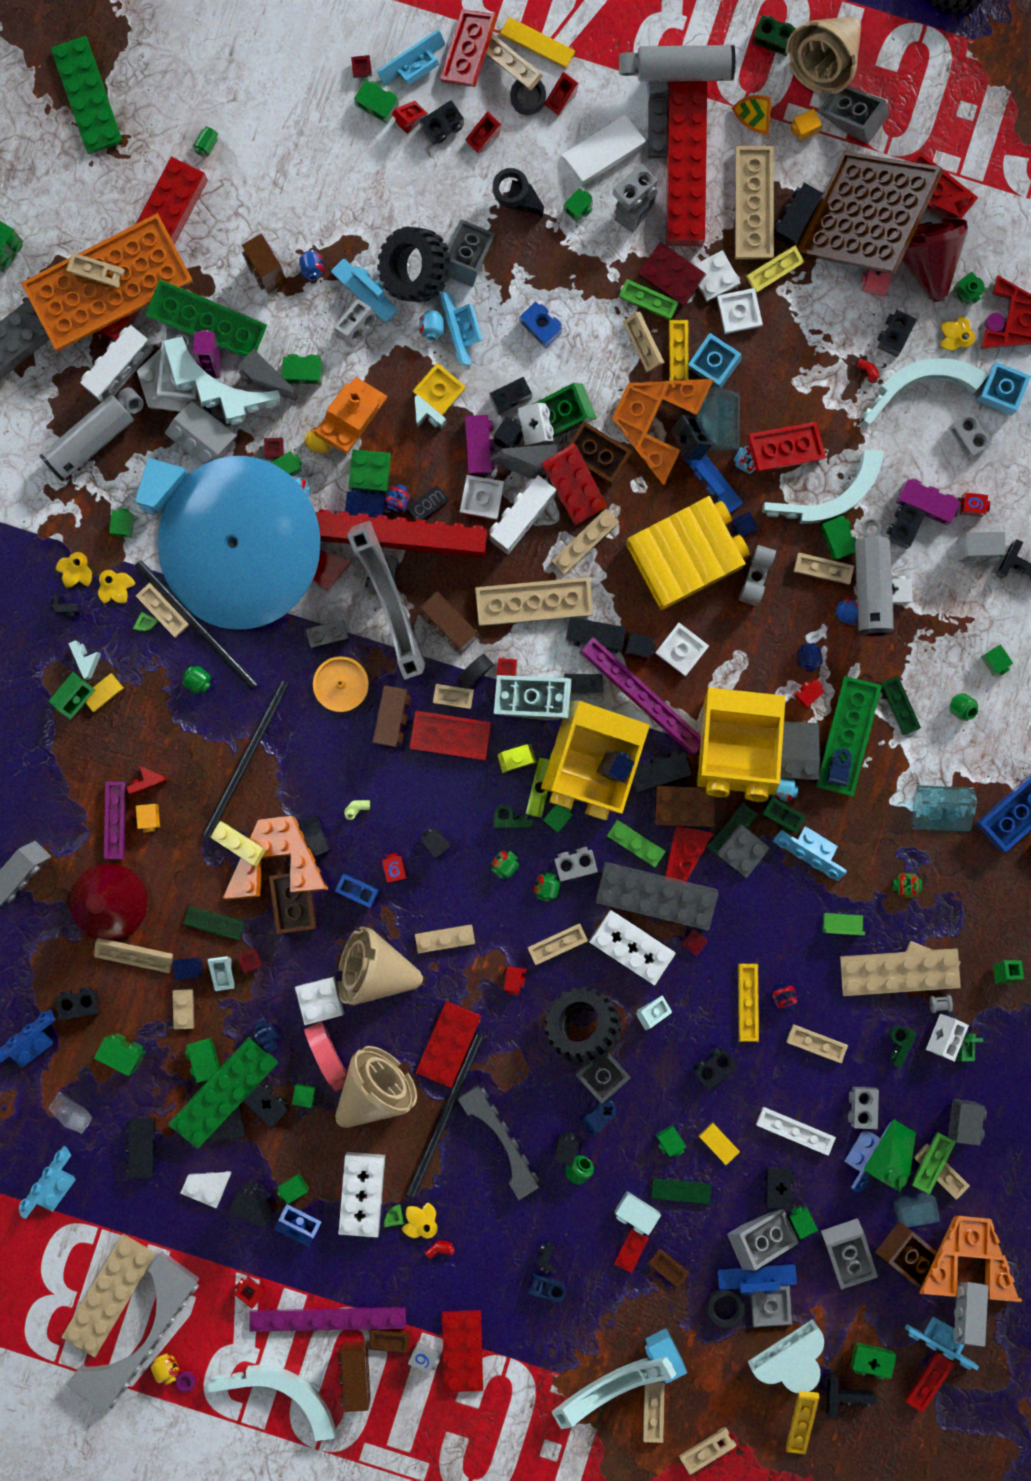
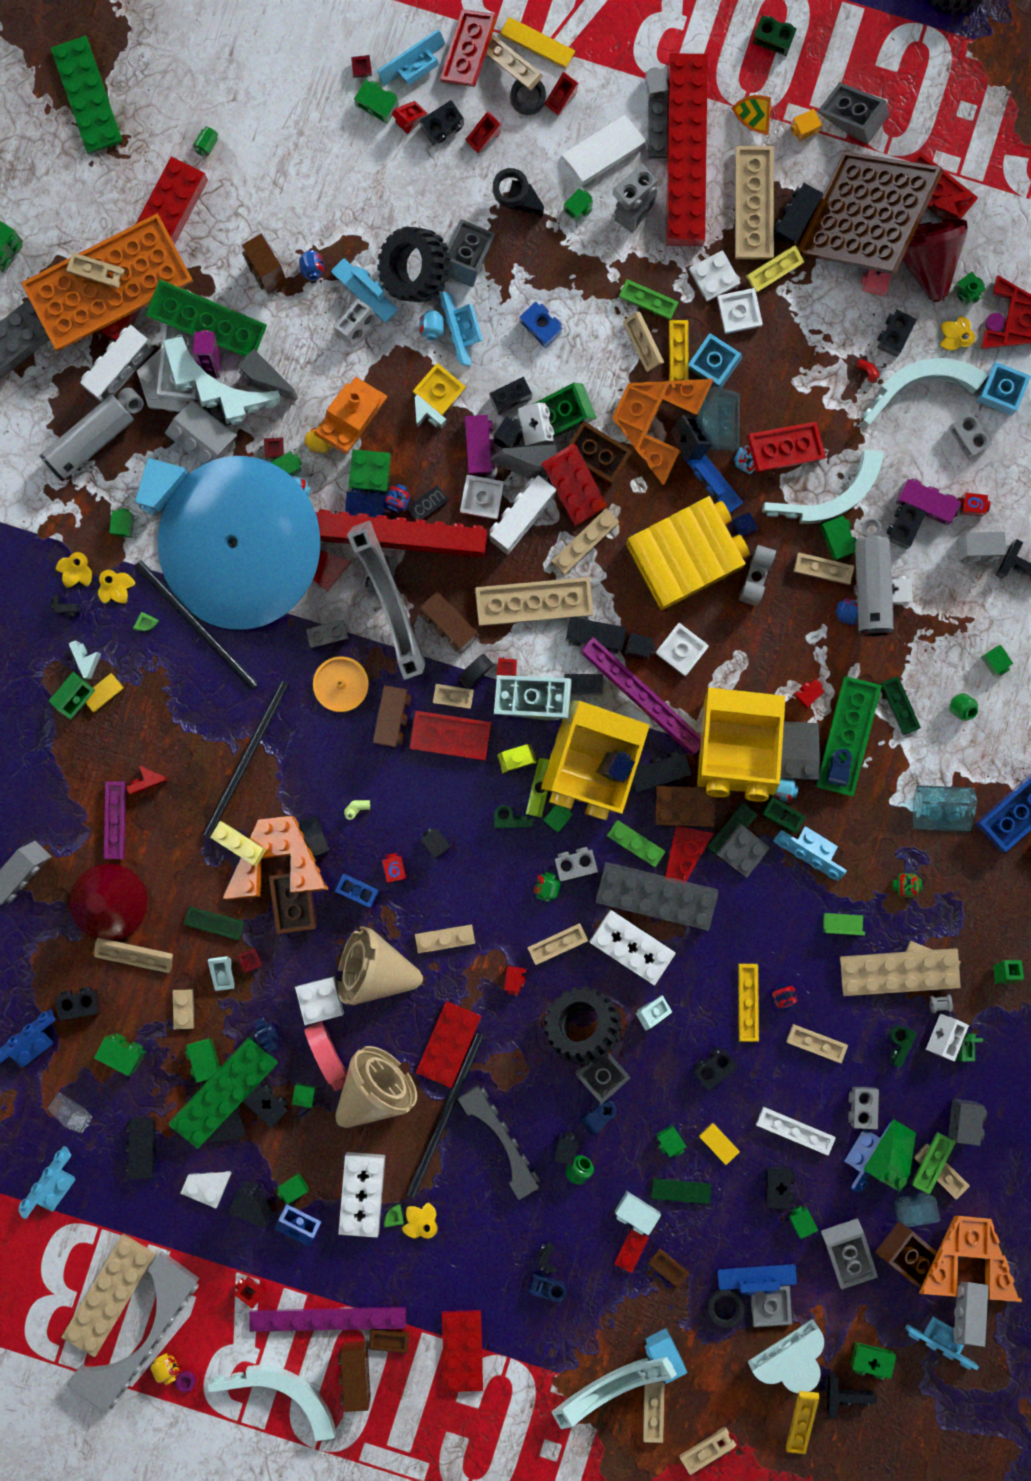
tan plate [136,583,189,638] -> none
light orange brick [136,804,160,832] -> none
clear blue brick [173,957,204,980] -> none
green head [182,666,211,694] -> none
green brick [282,354,323,385] -> none
light grey brick [408,1342,440,1375] -> none
red arm [425,1240,455,1259] -> none
green head [491,850,519,879] -> none
light grey piece [619,45,736,82] -> none
dark red plate [638,241,707,306] -> none
dark red plate [681,929,708,956] -> none
light grey slope [727,1209,798,1271] -> none
tan cone [786,16,861,94] -> none
clear blue head [796,643,823,672] -> none
red plate [905,1351,955,1413] -> none

